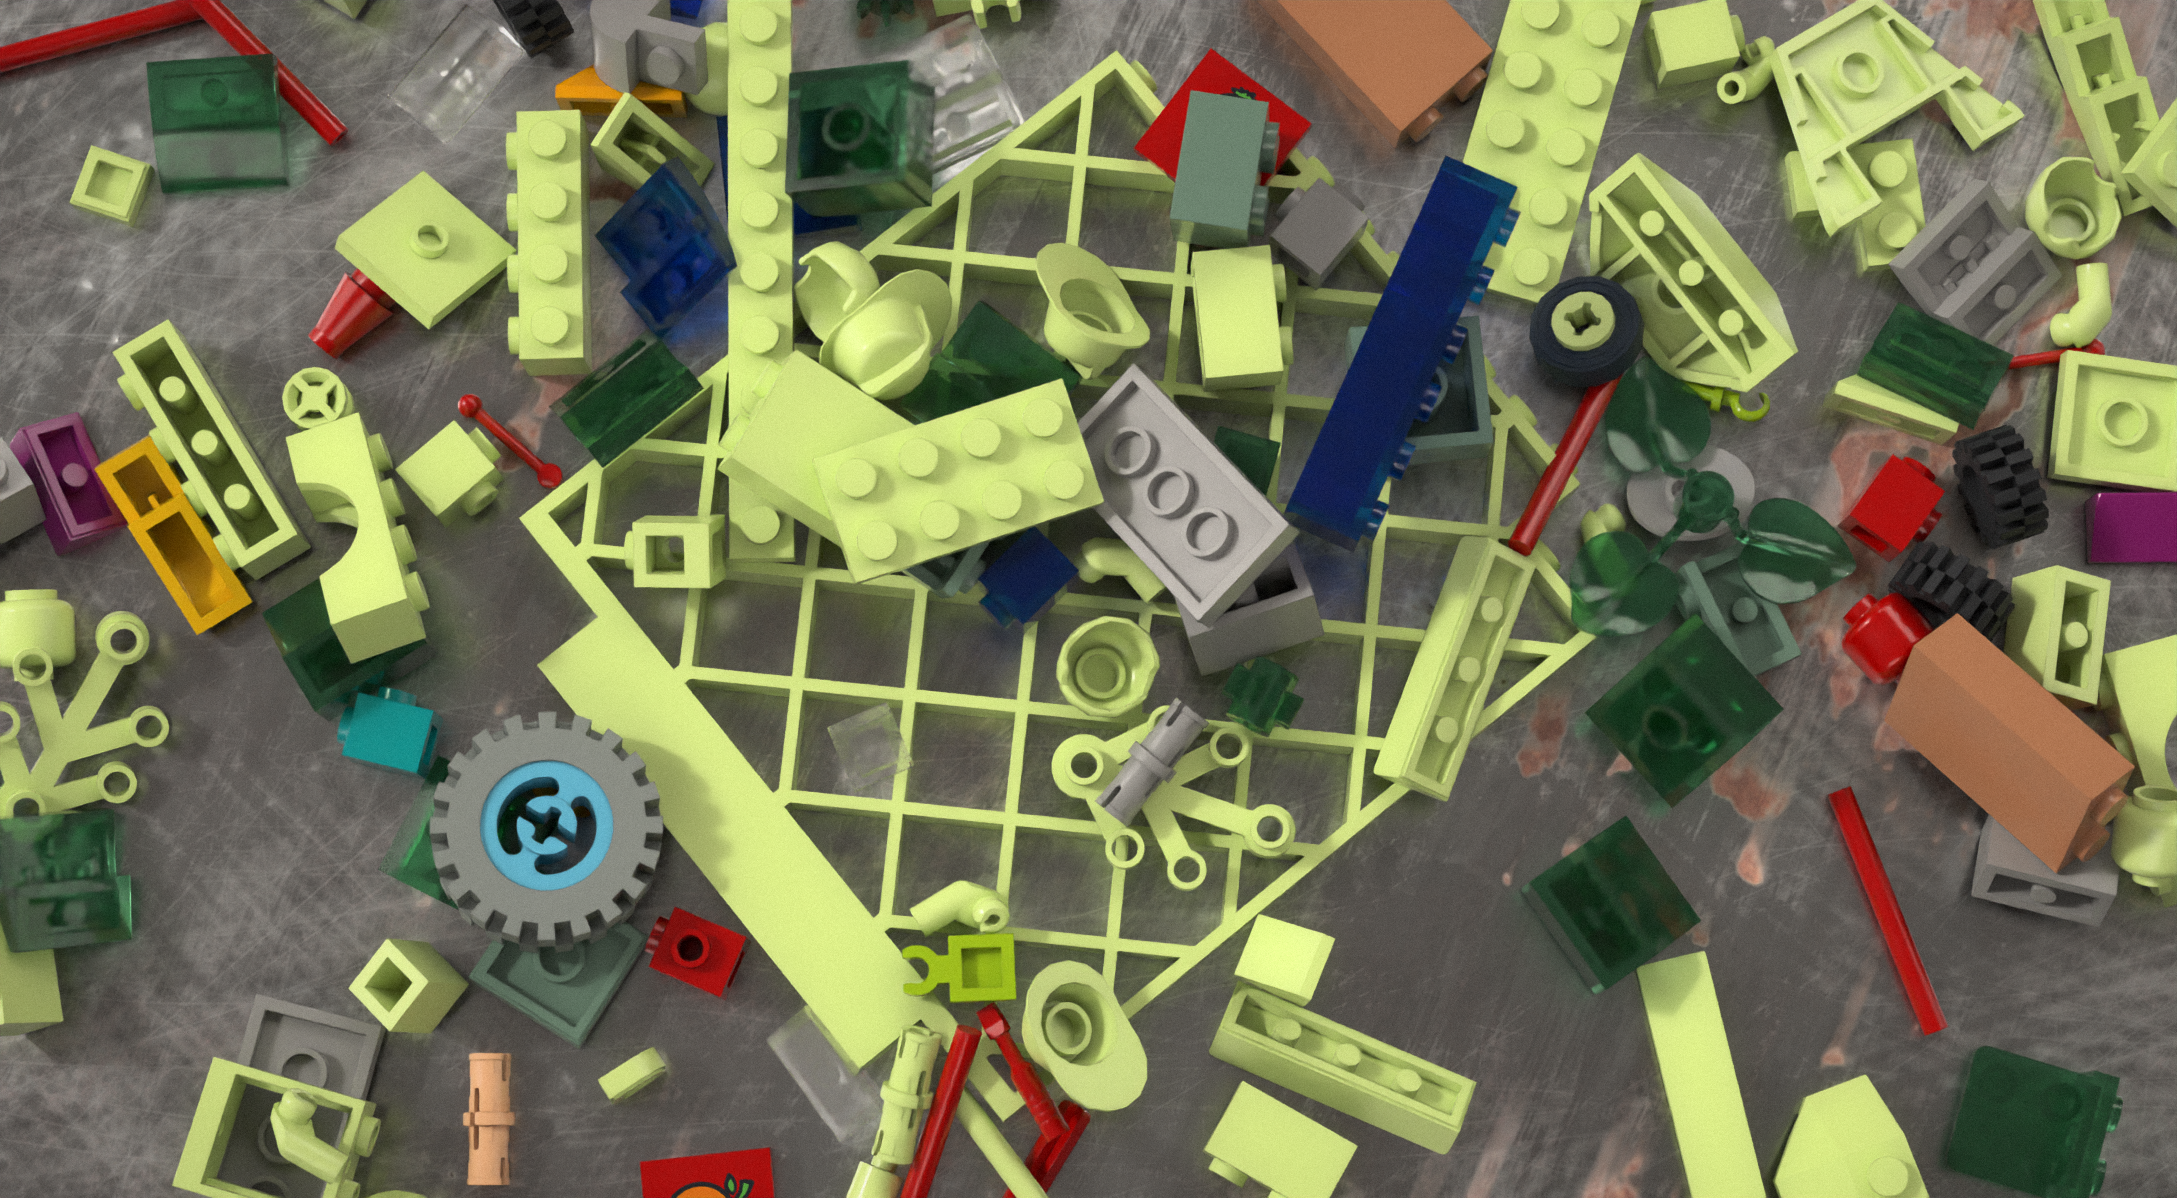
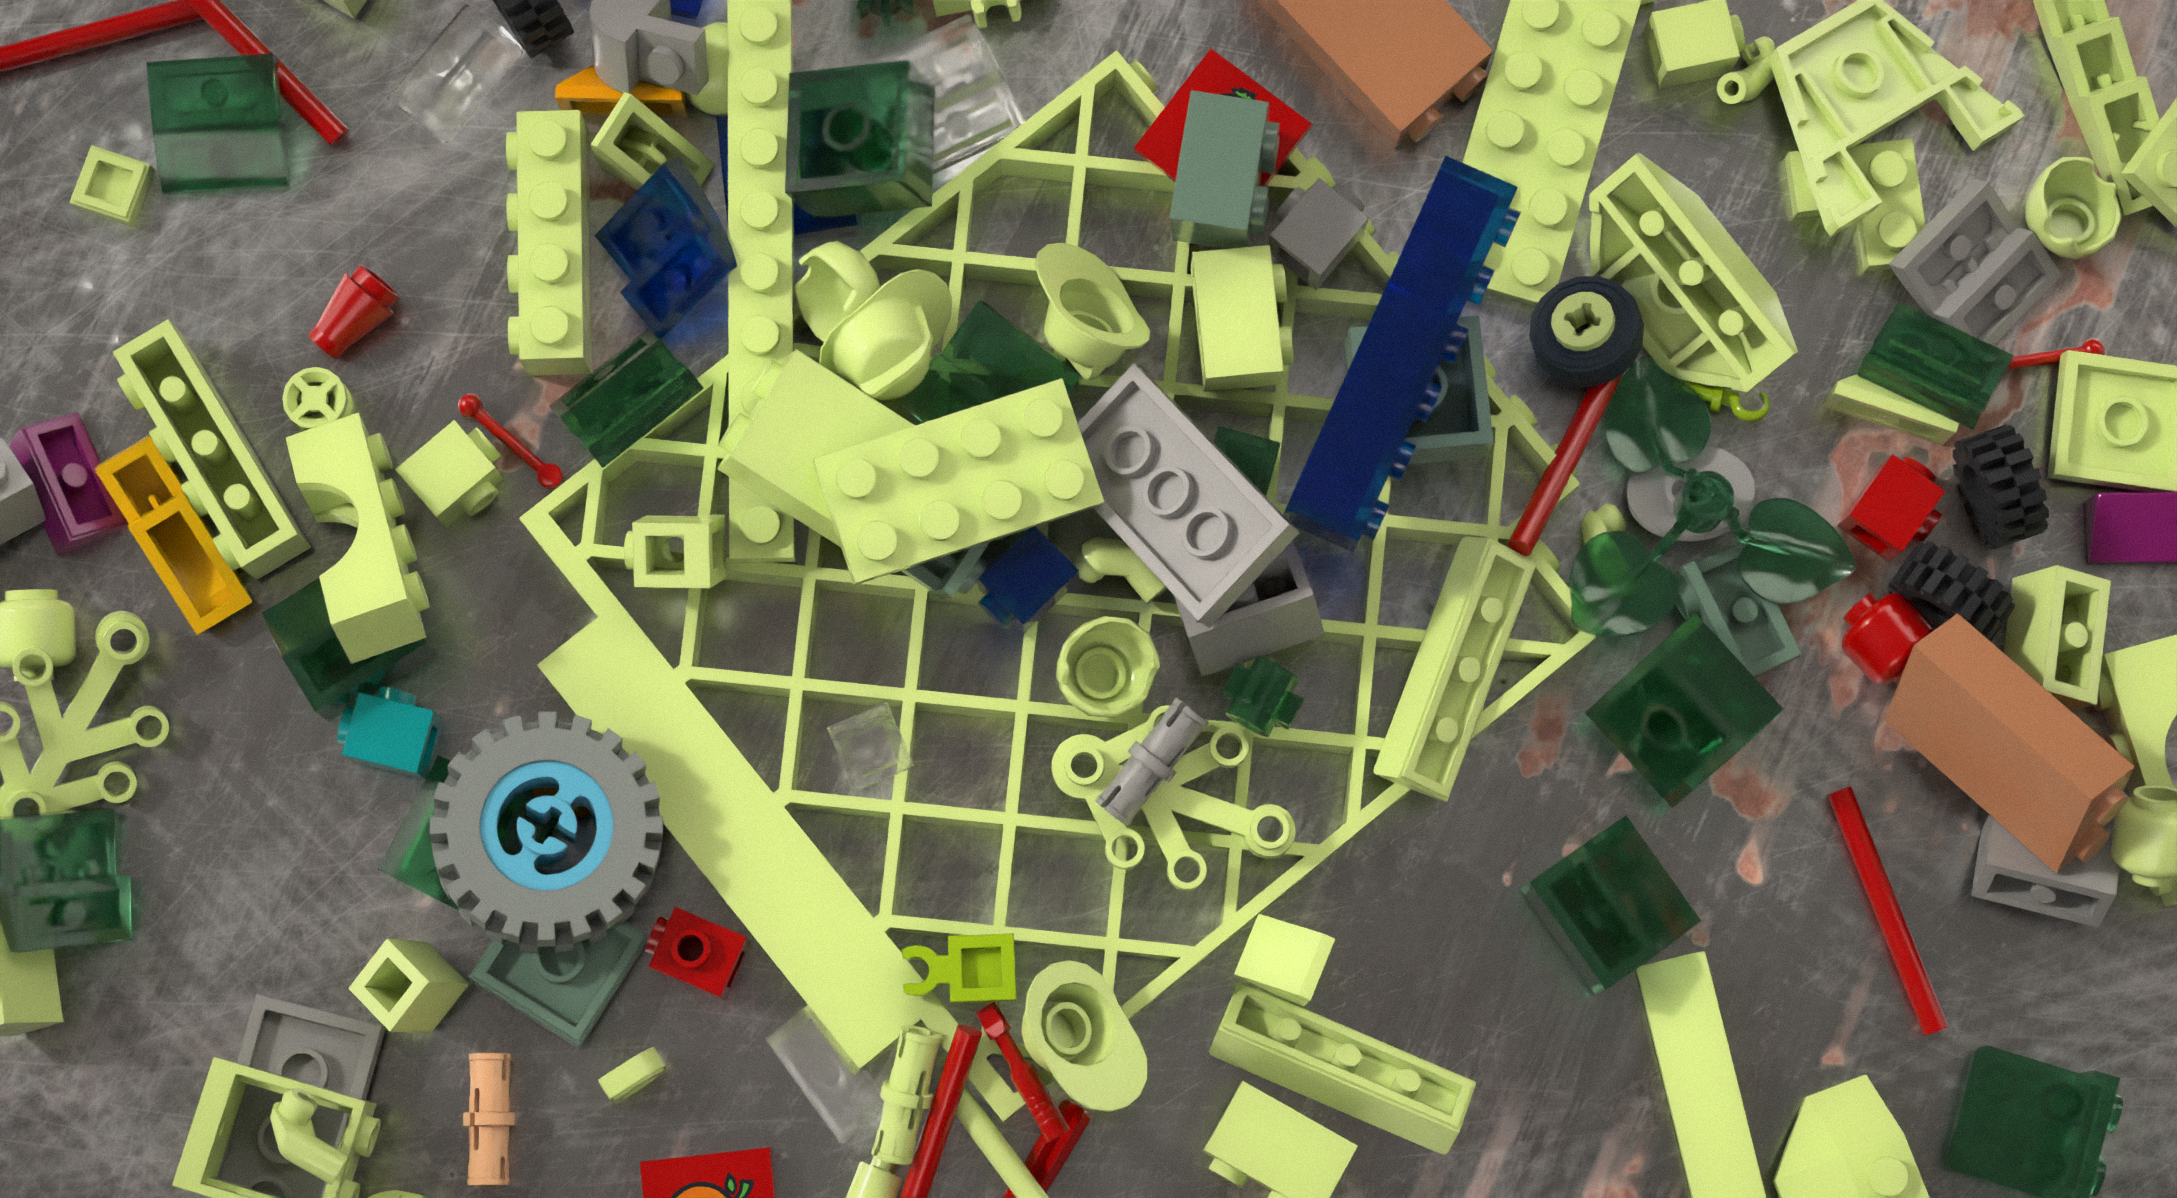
yellowish green plate [335,170,516,329] -> none
yellowish green arm [909,880,1010,937] -> none
yellowish green arm [2050,262,2112,348] -> none

